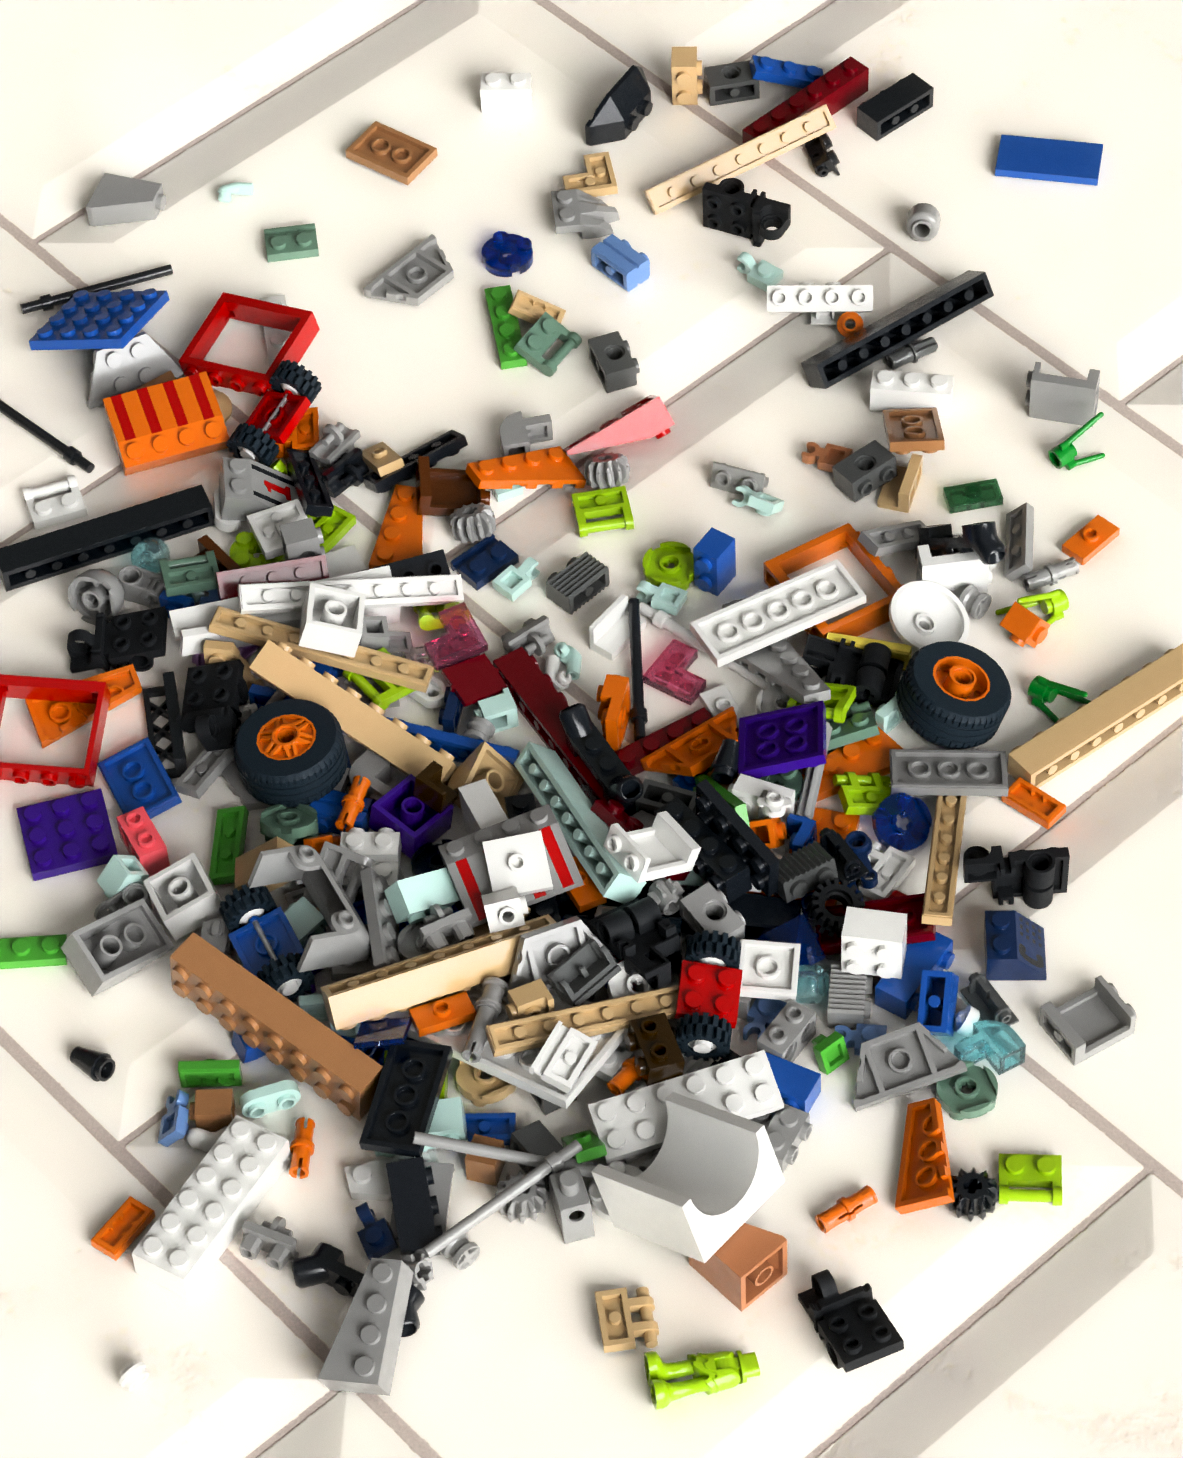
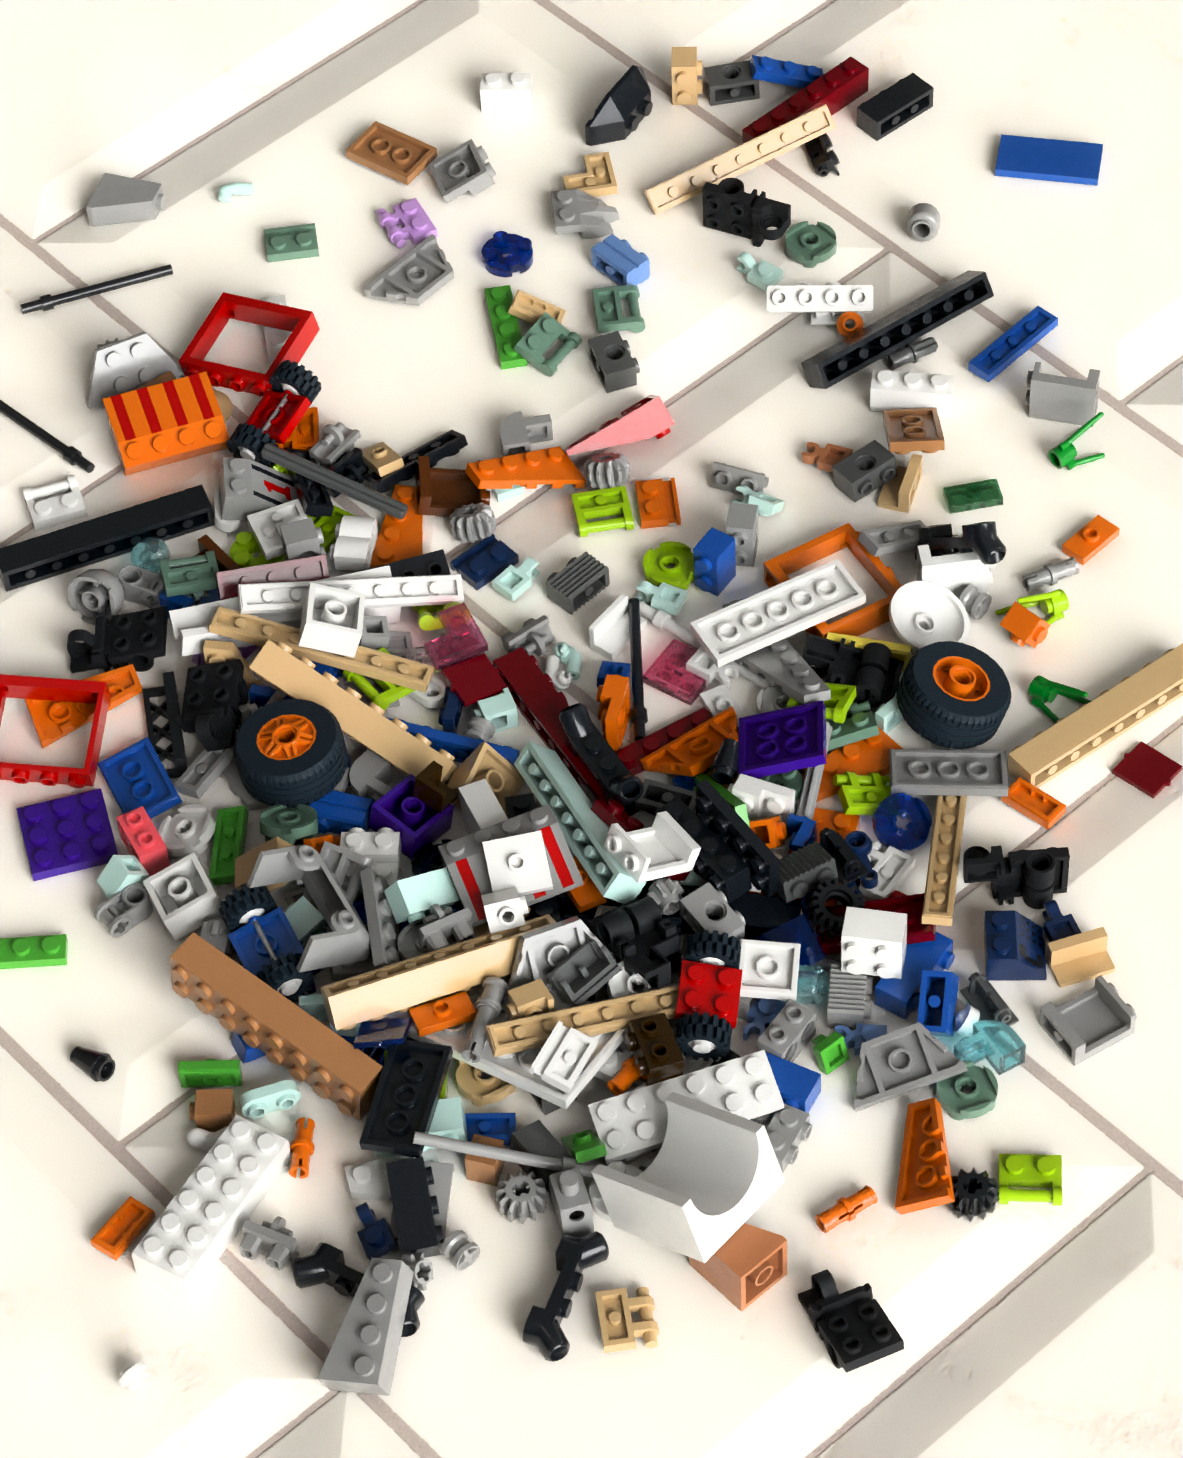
blue plate [29,288,170,350] -> none
light grey slope [61,898,175,997] -> none
medium blue plate [157,1089,189,1147] -> none
orange pin [335,775,371,832] -> none
light grey bar [423,1140,583,1258] -> none
lime piece [644,1350,760,1410] -> none
white plate [757,791,792,818] -> none
light grey plate [1004,502,1034,582] -> none
none -> white plate [158,804,216,856]
none -> dark grey axle [261,443,408,519]
none -> white brick [330,515,378,571]
none -> lavender plate [376,198,437,248]
none -> light grey plate [428,139,496,203]
none -> black plate [522,1231,609,1362]
none -> sand green plate [592,285,645,333]
none -> blue bracket [597,661,630,687]
none -> orange plate [635,477,681,529]
none -> white plate [686,646,739,688]
none -> light grey brick [725,502,759,567]
none -> sand green plate [785,221,837,268]
none -> blue plate [968,306,1058,383]
none -> dark blue plate [1042,900,1082,942]
none -> tan panel [1046,927,1115,988]
none -> dark red piece [1112,741,1182,799]

